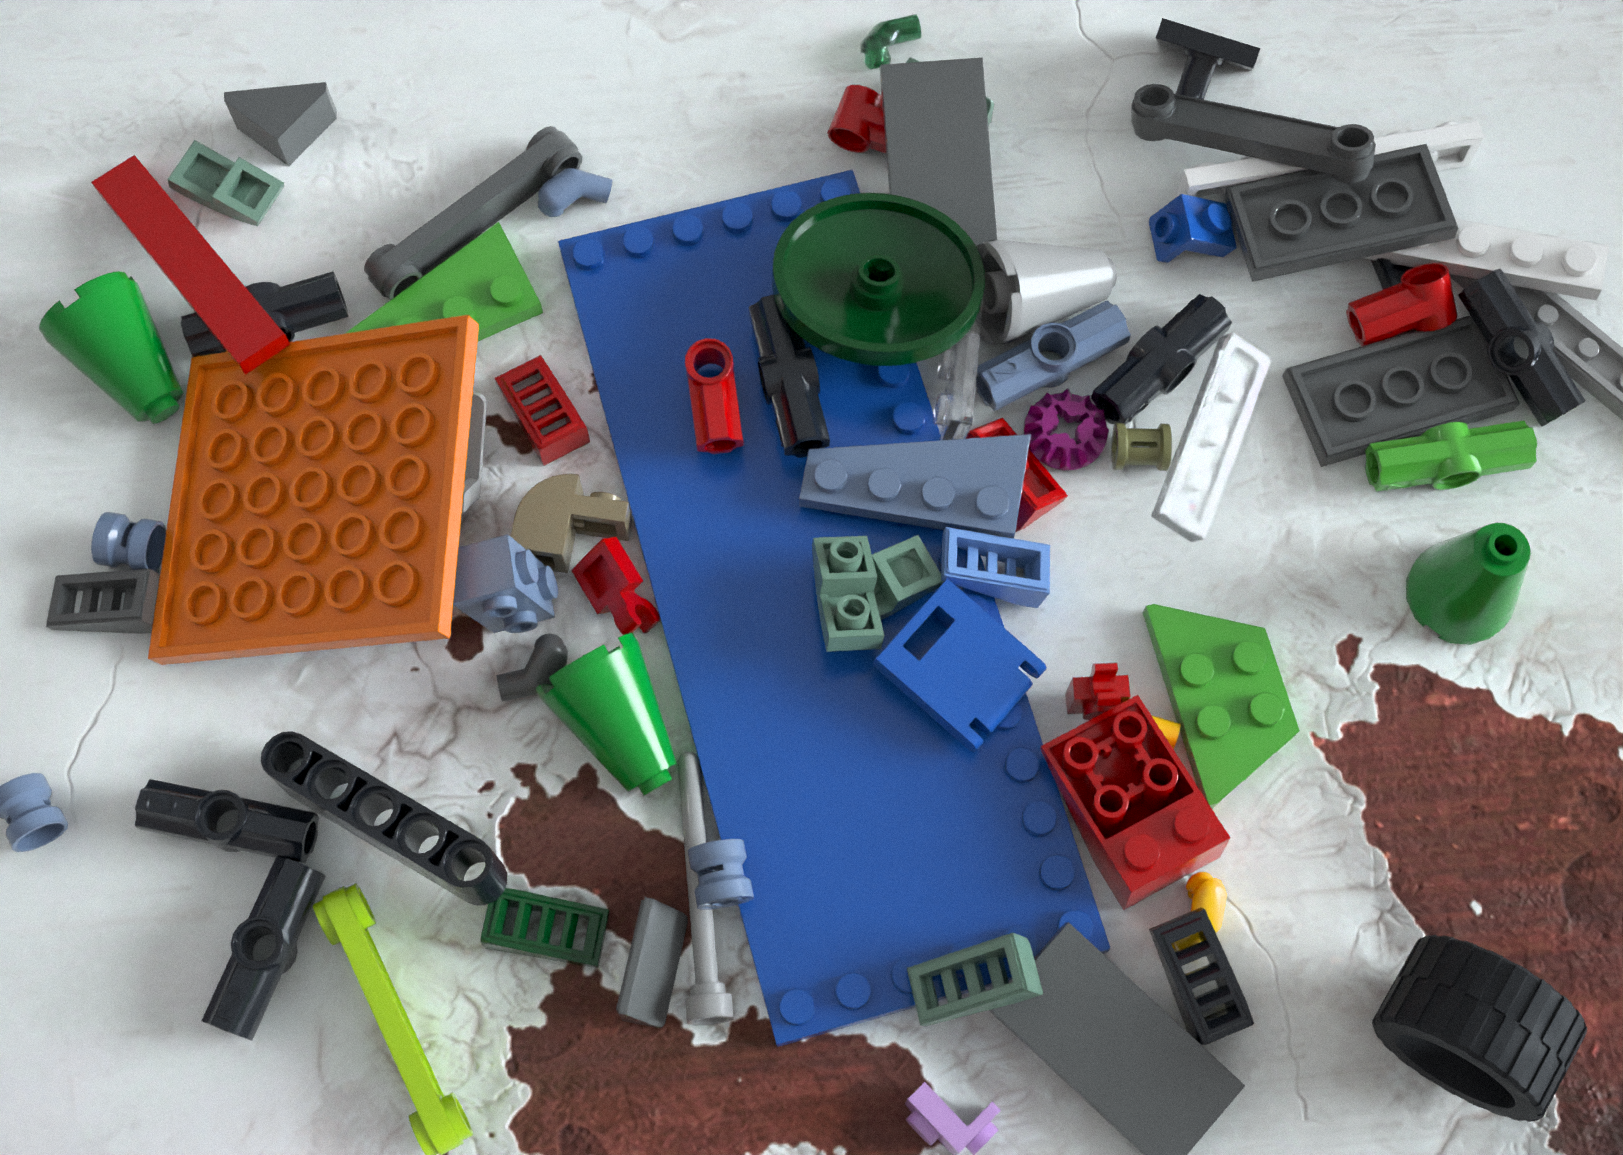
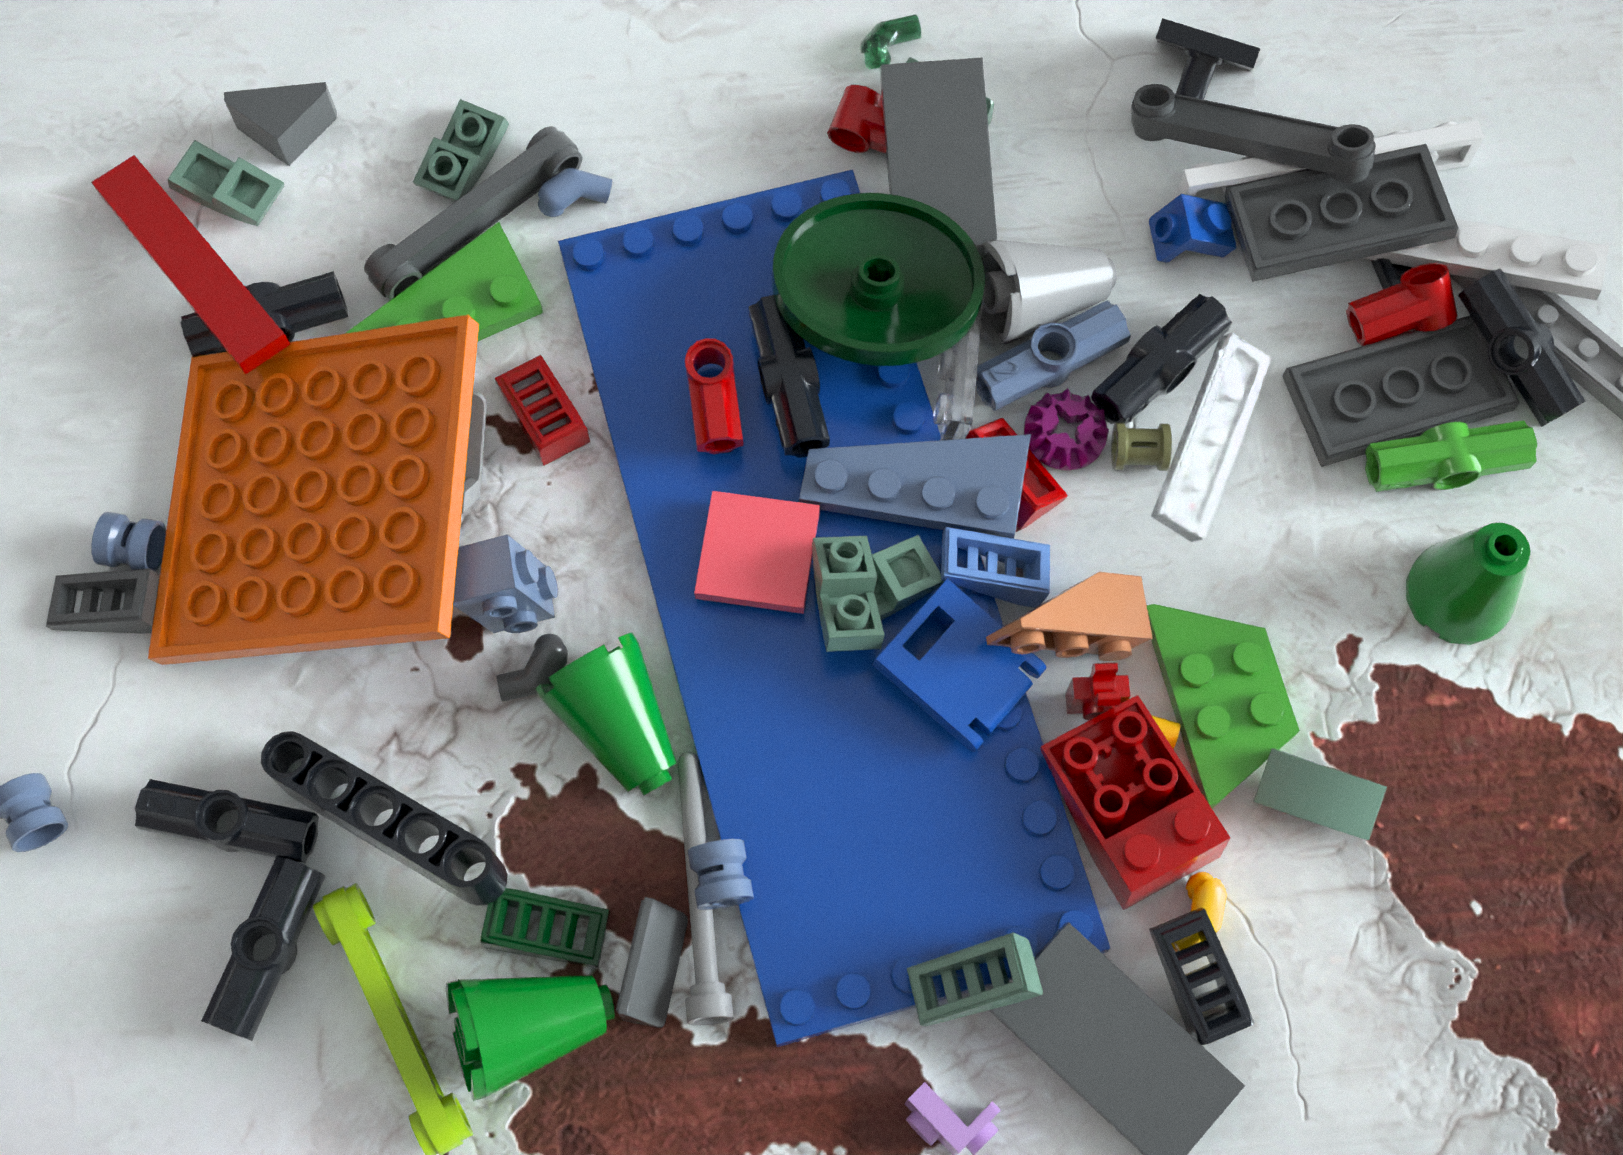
green cone [39,271,183,424] -> none
dark tan brick [510,474,632,573] -> none
red plate [571,537,660,635] -> none
black tyre [1372,935,1587,1122] -> none
none -> sand green slope [413,99,509,202]
none -> cone [446,975,615,1101]
none -> coral tile [694,491,820,614]
none -> slope [986,572,1153,661]
none -> sand green slope [1253,748,1387,840]

